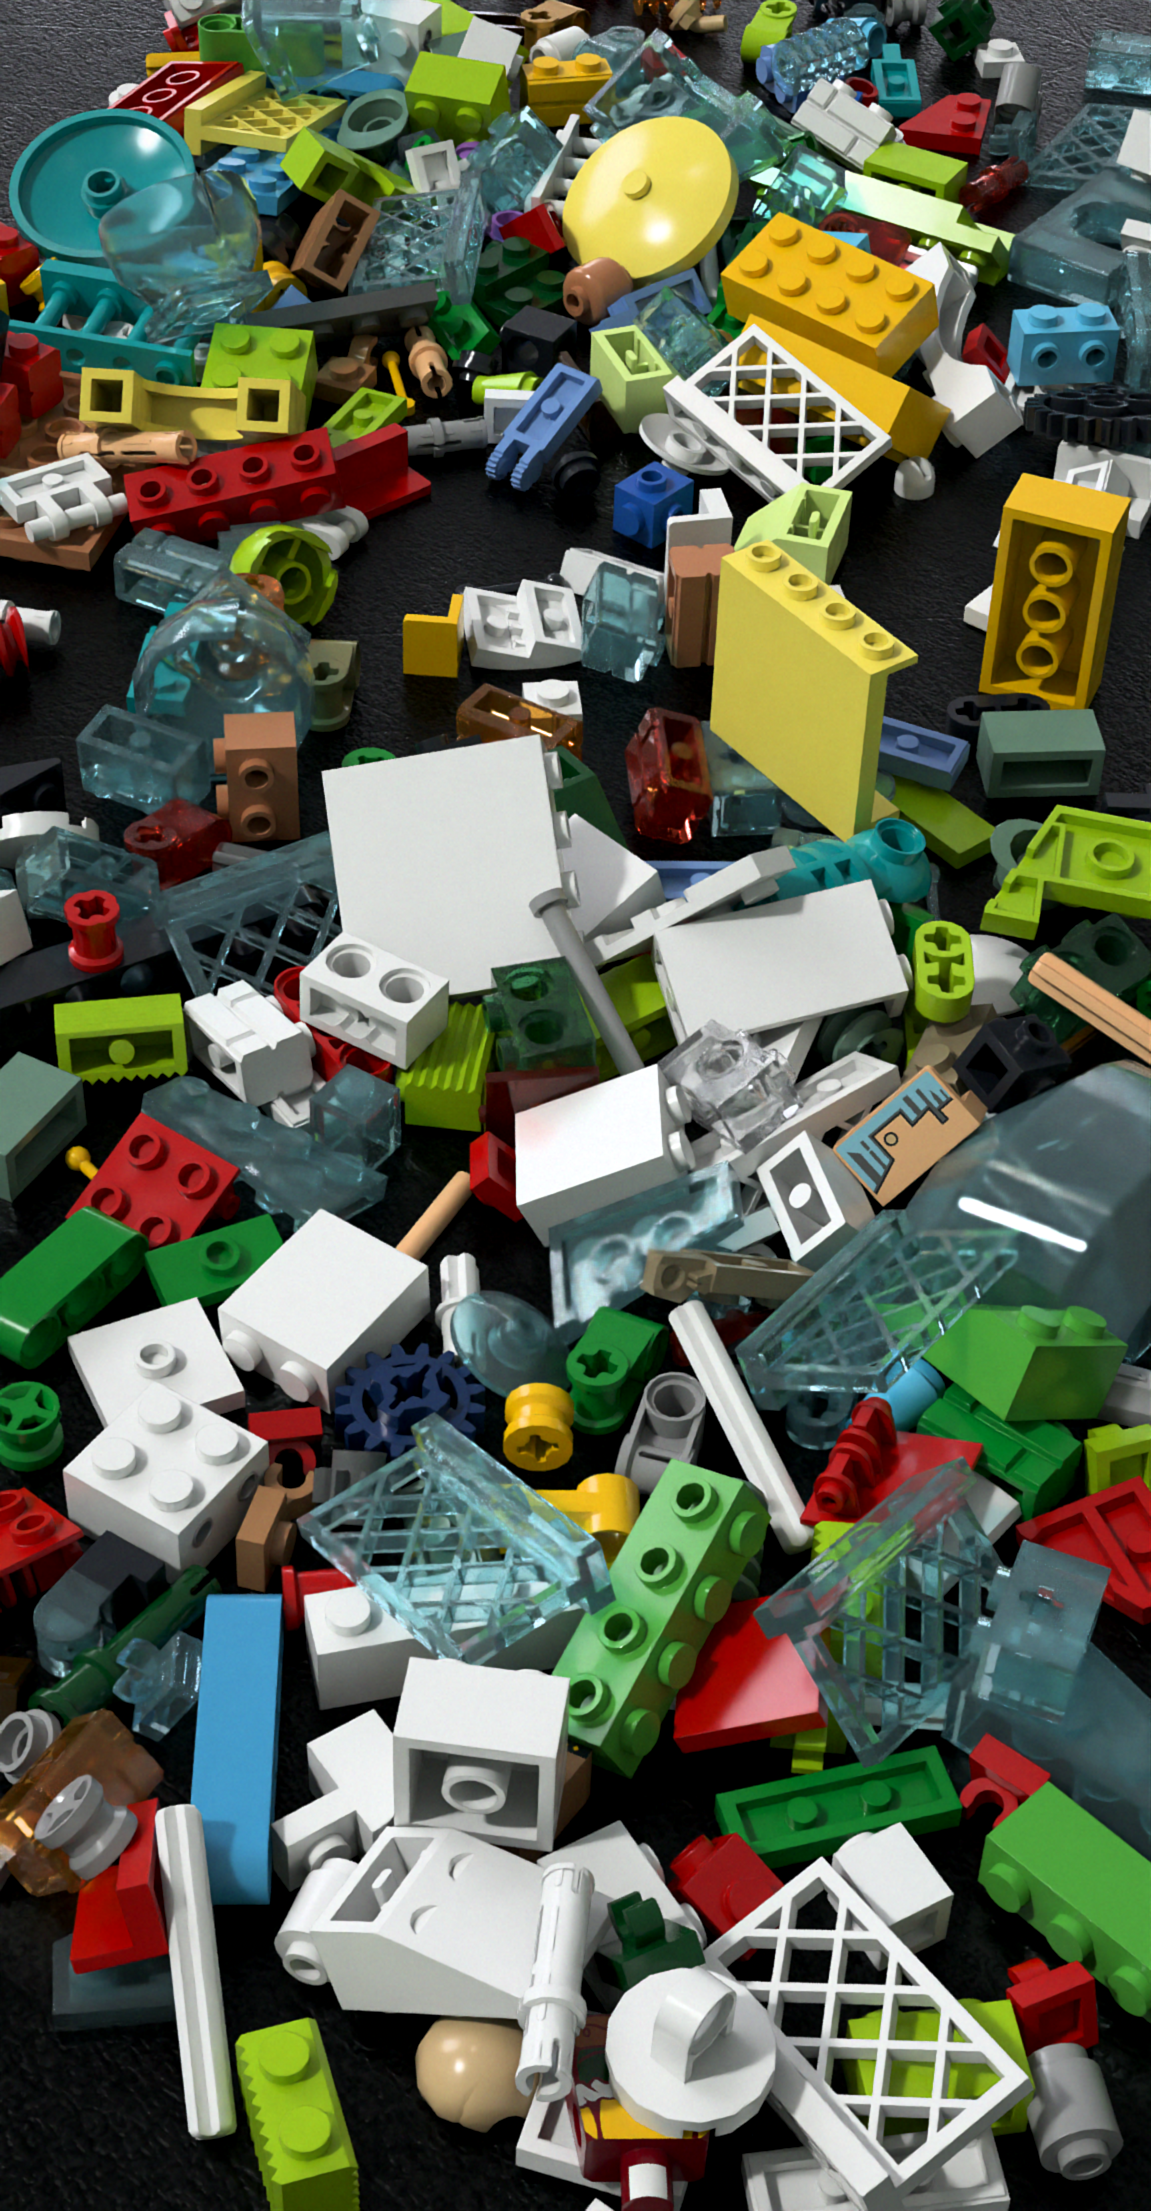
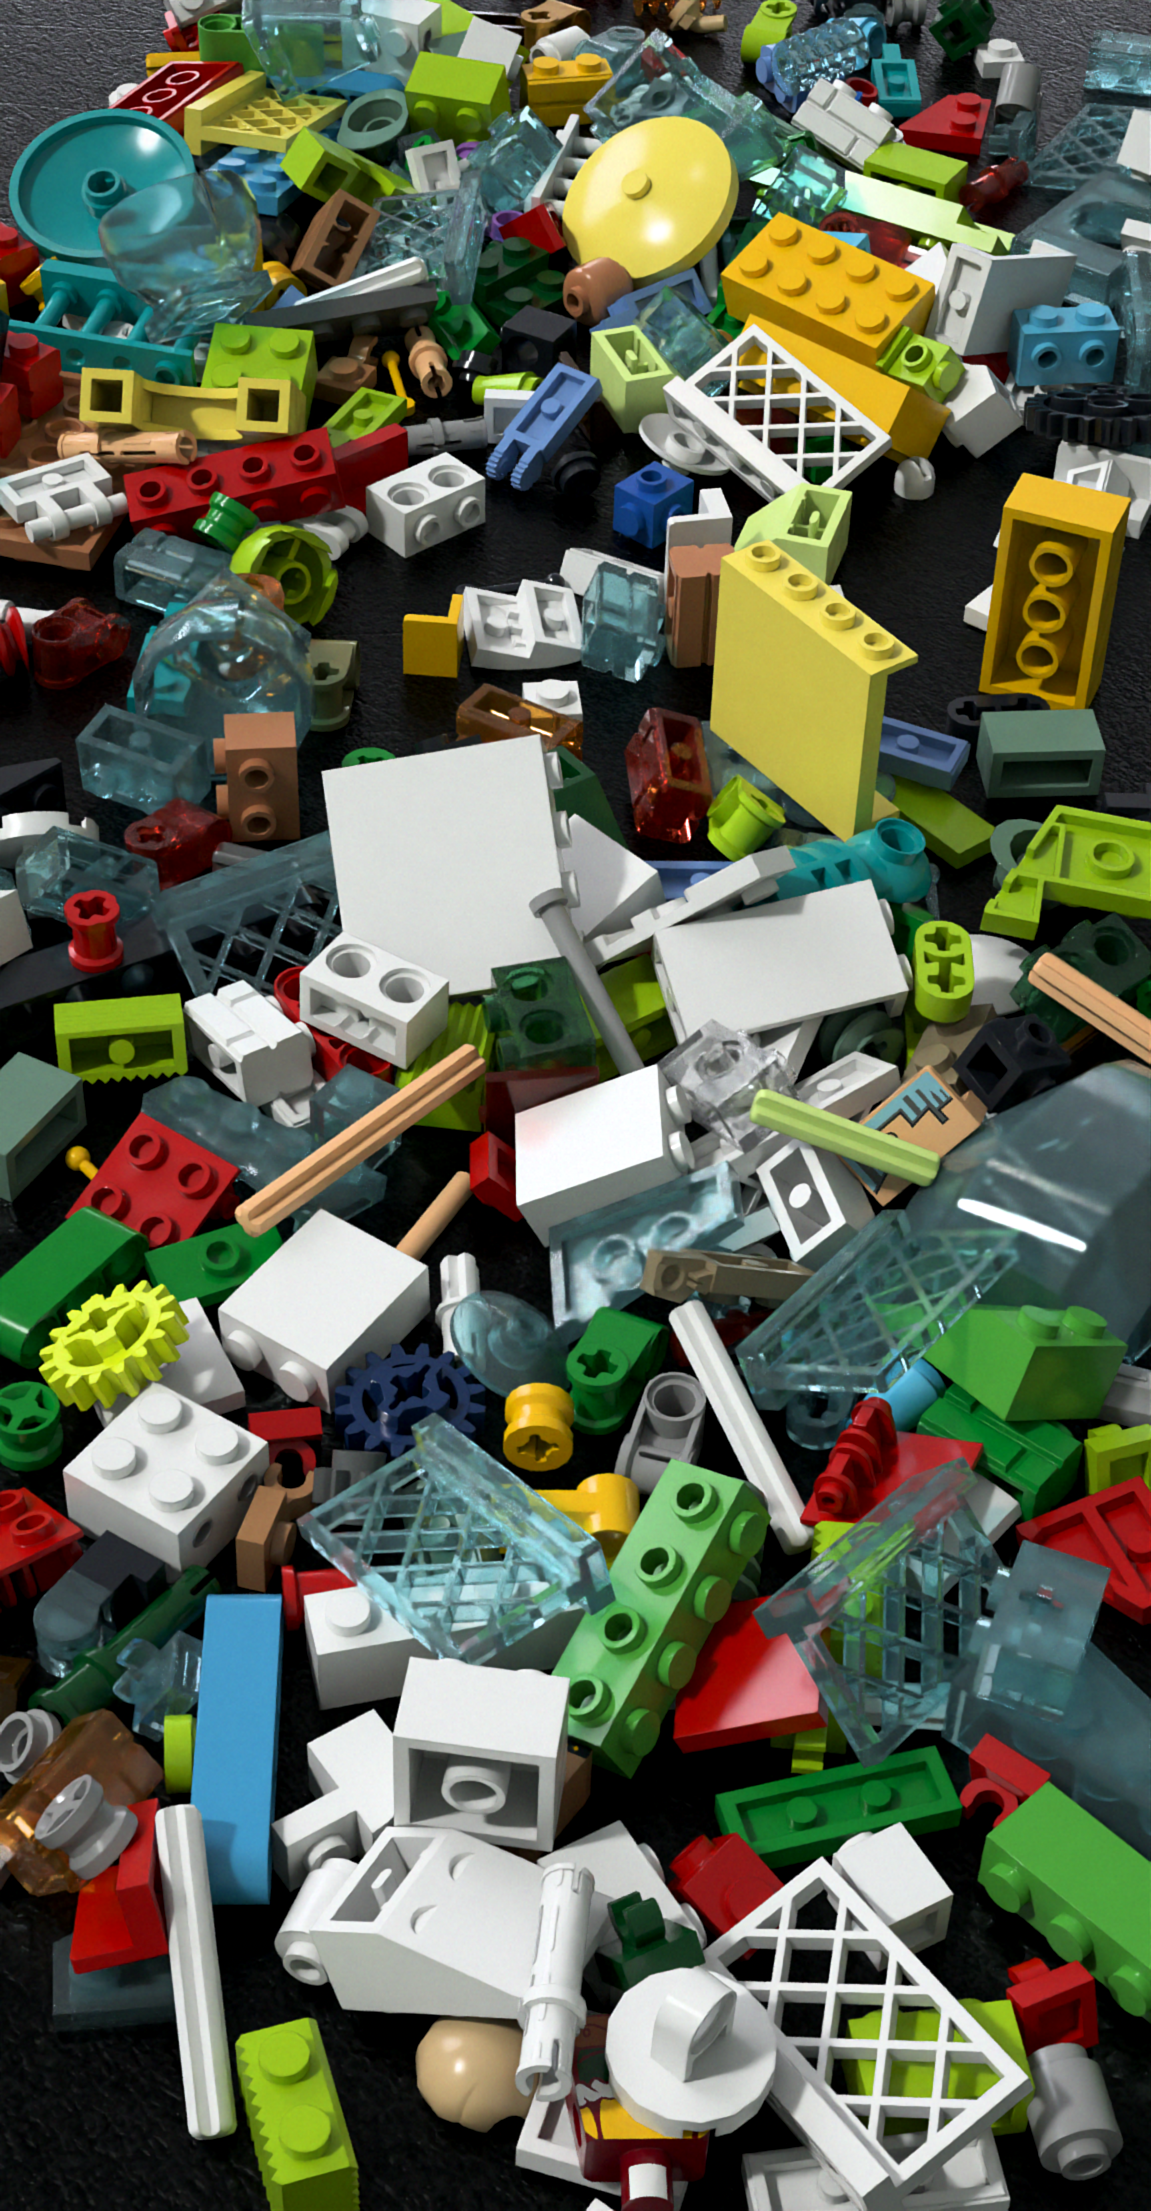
none -> clear red piece [31,597,131,689]
none -> neon yellow gear [39,1280,190,1411]
none -> lime tile [164,1714,197,1794]
none -> green wheel [192,492,260,556]
none -> light nougat axle [235,1044,487,1238]
none -> white axle [294,256,429,305]
none -> white brick [366,452,485,558]
none -> lime piece [707,774,786,862]
none -> yellowish green axle [749,1089,940,1186]
none -> lime brick [875,325,966,404]
none -> white panel [924,240,1078,356]

